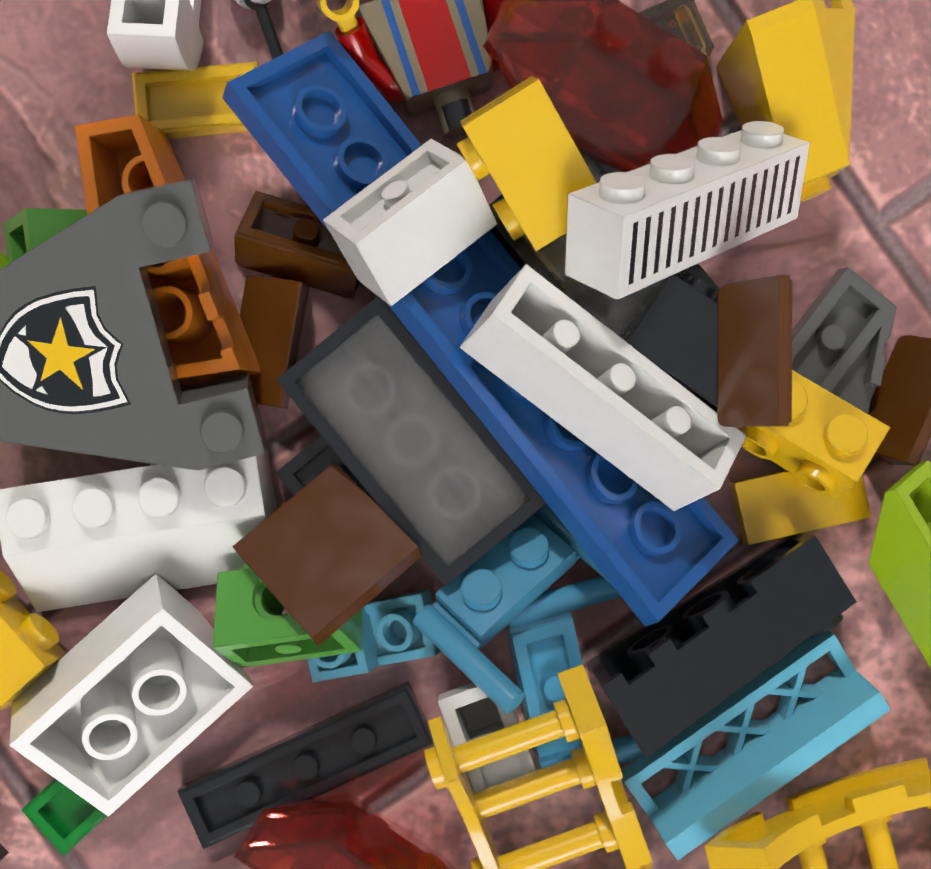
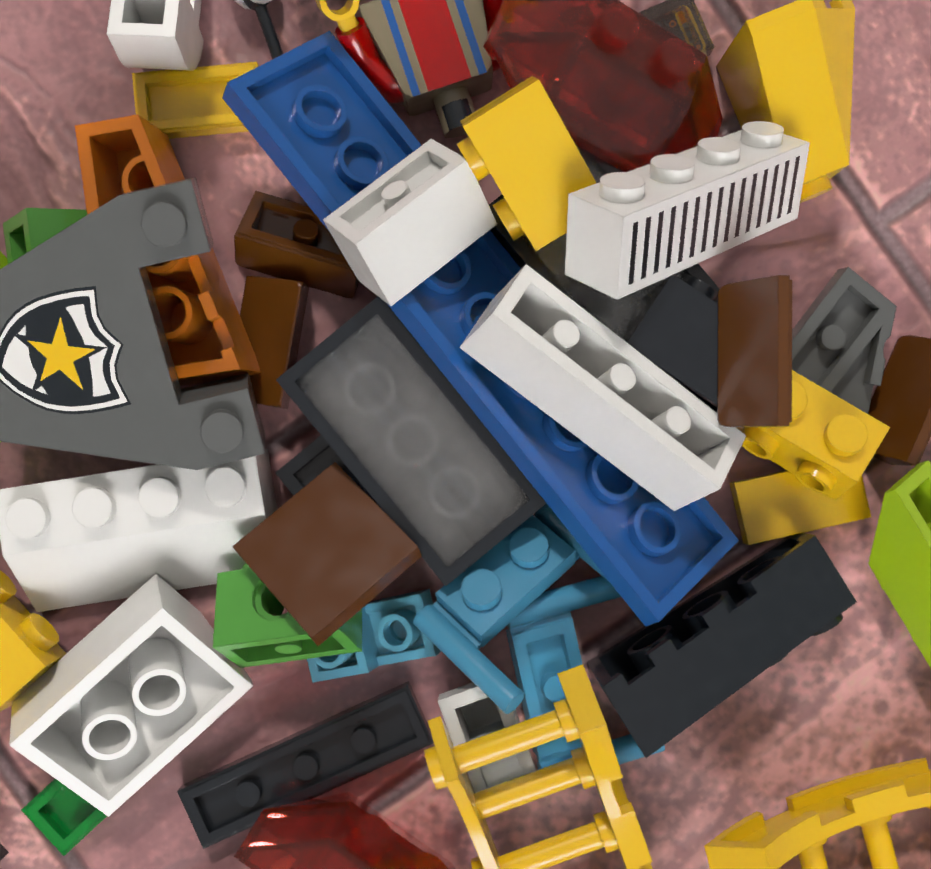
medium azure fence [621,630,891,860] -> none

